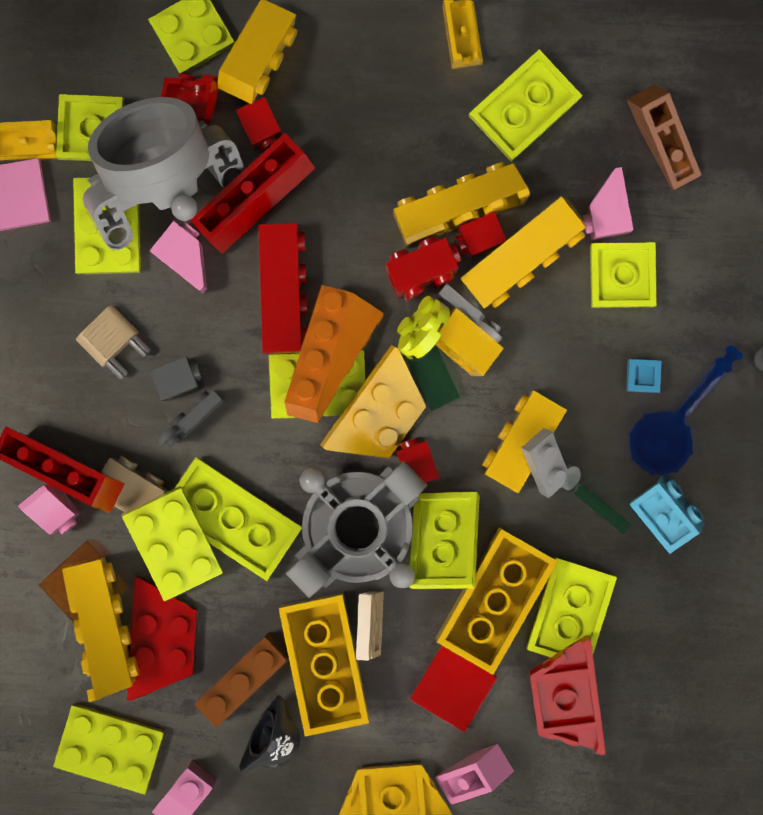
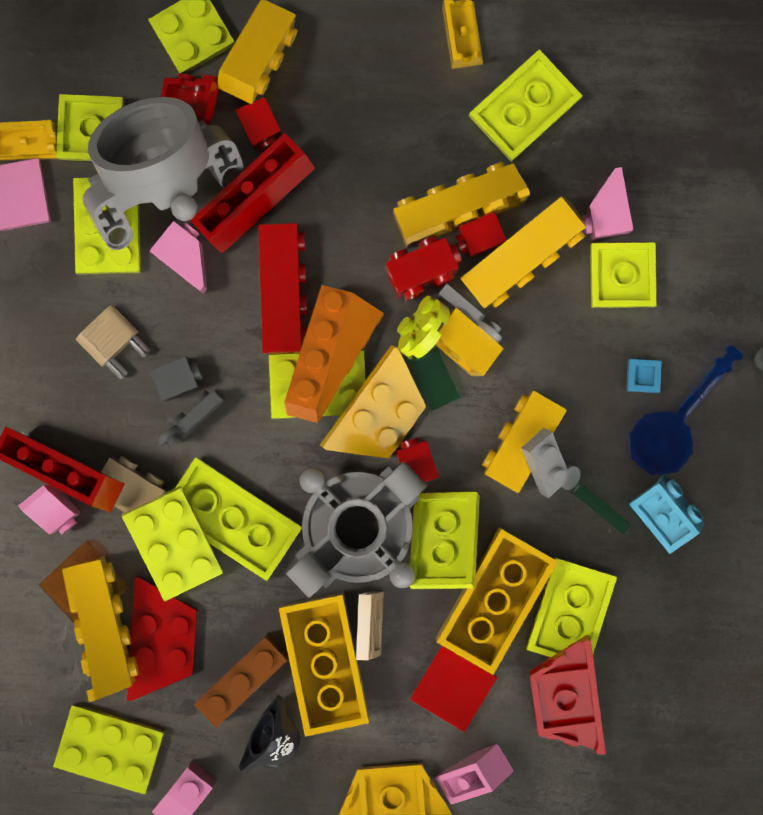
dark orange slope [627,84,702,190] -> none

